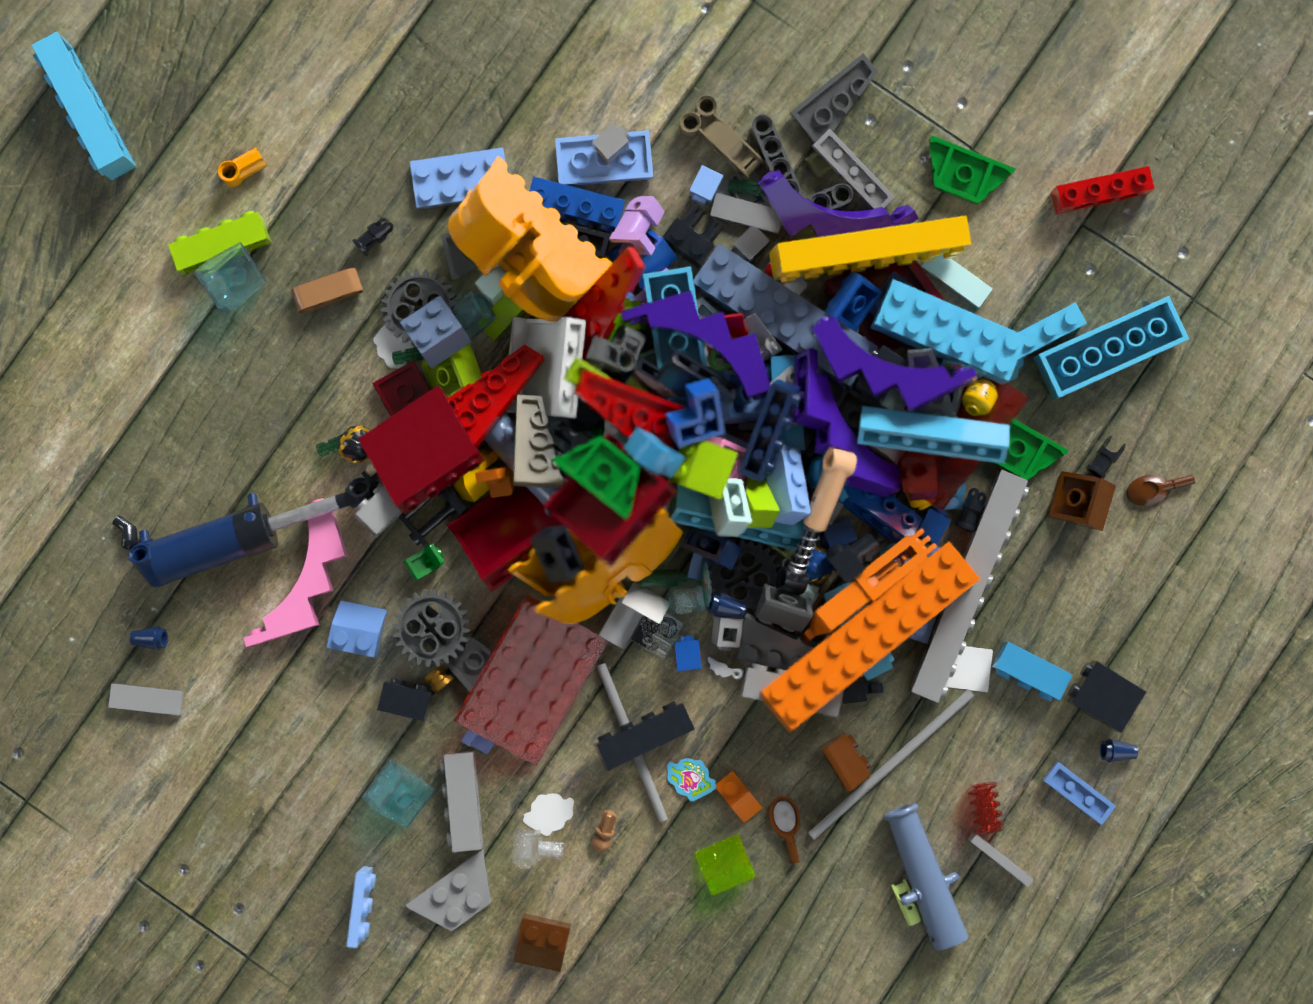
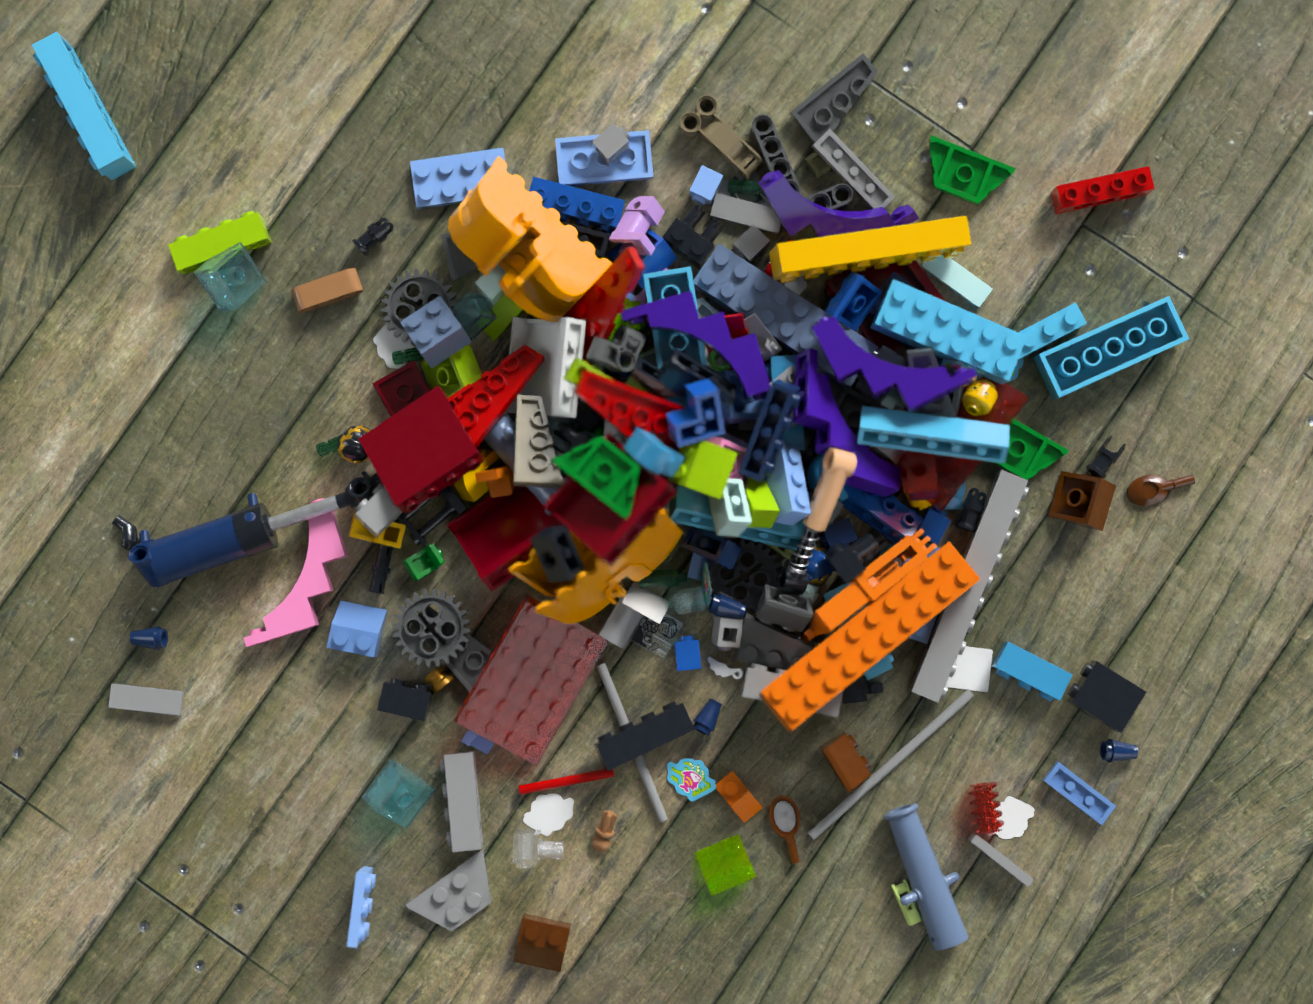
light orange piece [218,147,267,187] -> none
none -> yellow brick [348,513,406,548]
none -> black pin [369,545,393,594]
none -> red bar [519,769,615,795]
none -> dark blue cone [693,698,722,736]
none -> white sticker [985,796,1035,839]

